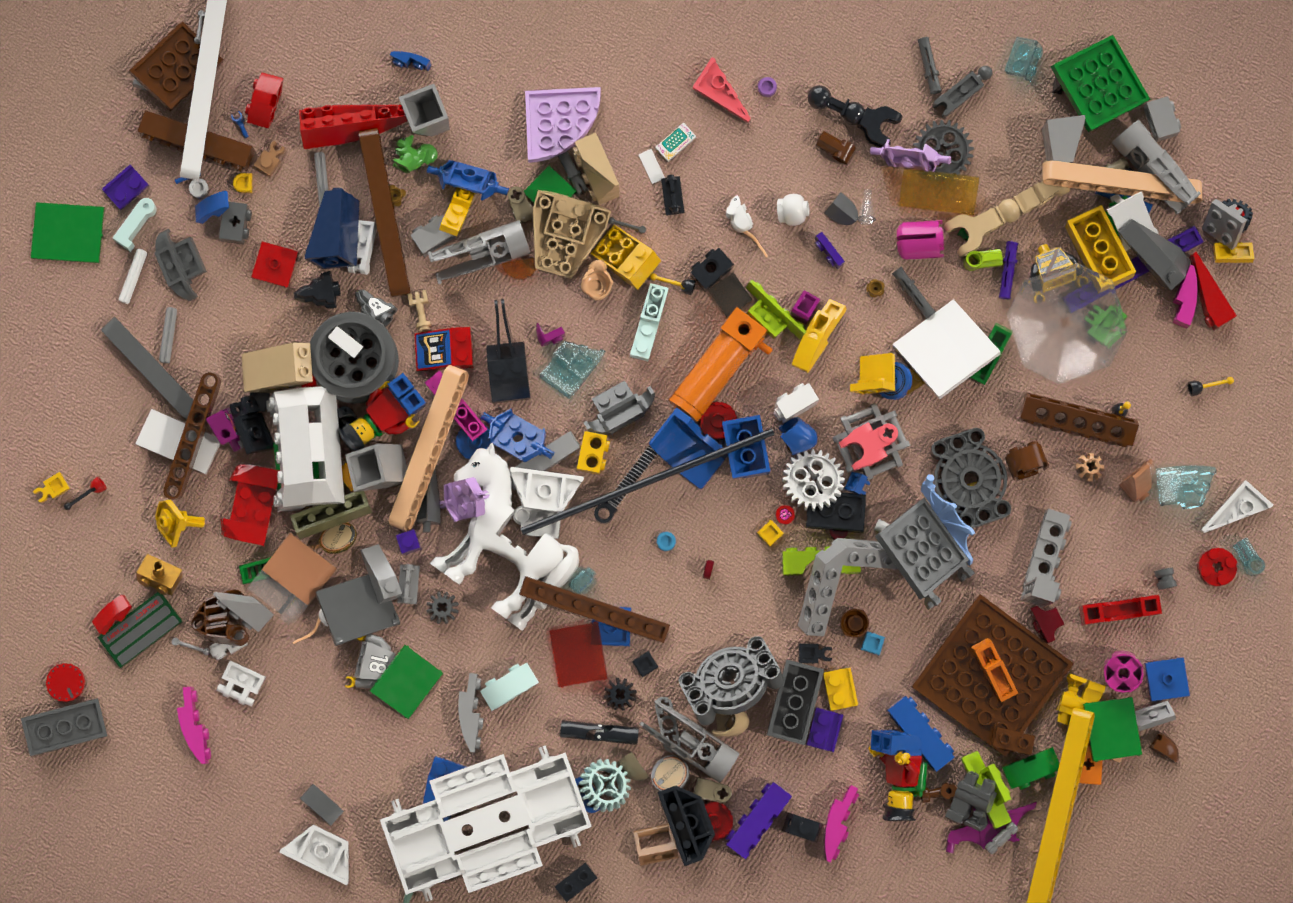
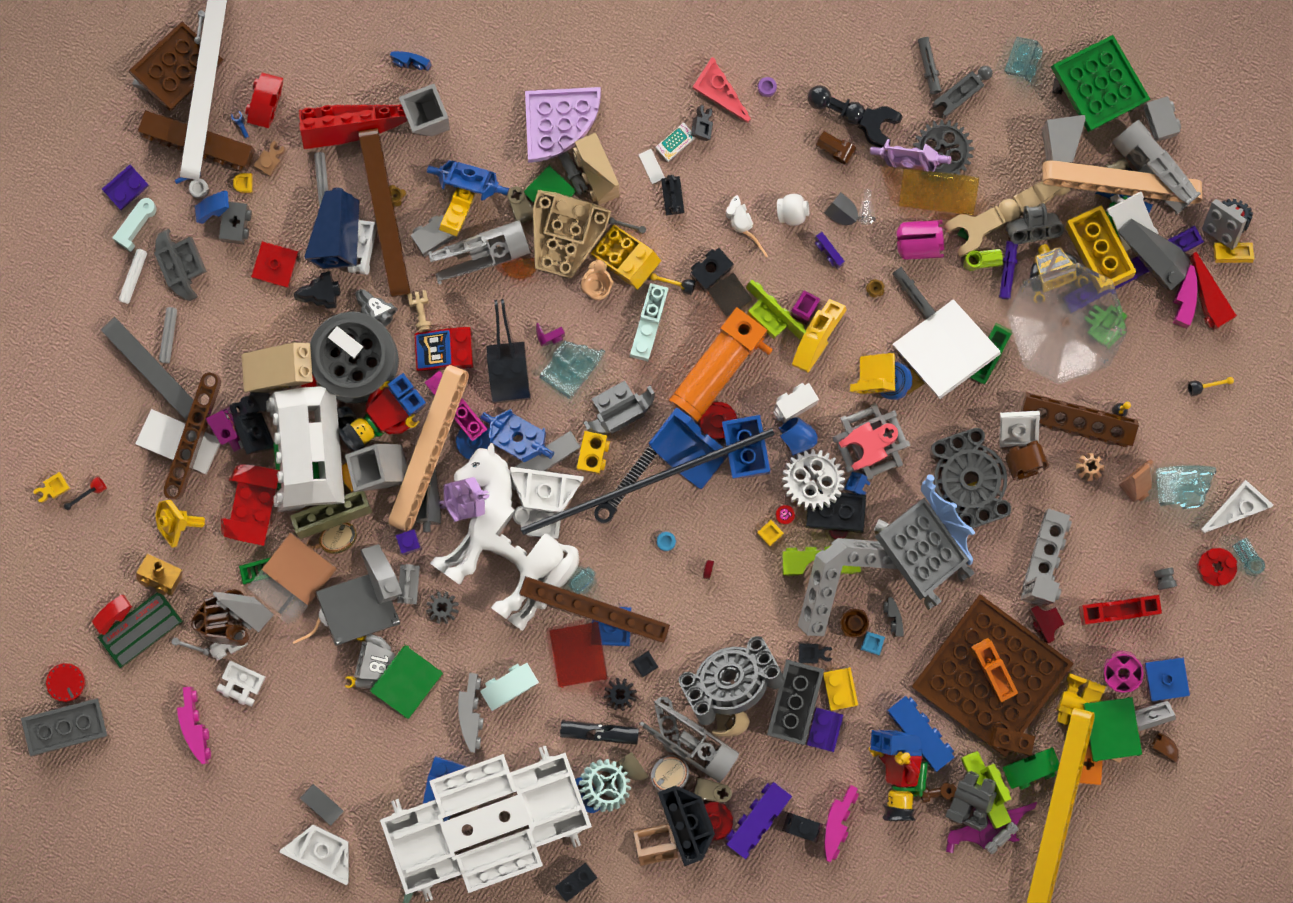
green piece [31,202,105,263] -> none
bright green animal [393,135,438,174] -> none
none -> black plate [691,105,713,141]
none -> dark grey slope [883,597,904,637]
none -> white tile [999,411,1040,447]
none -> dark grey piece [1006,203,1064,244]

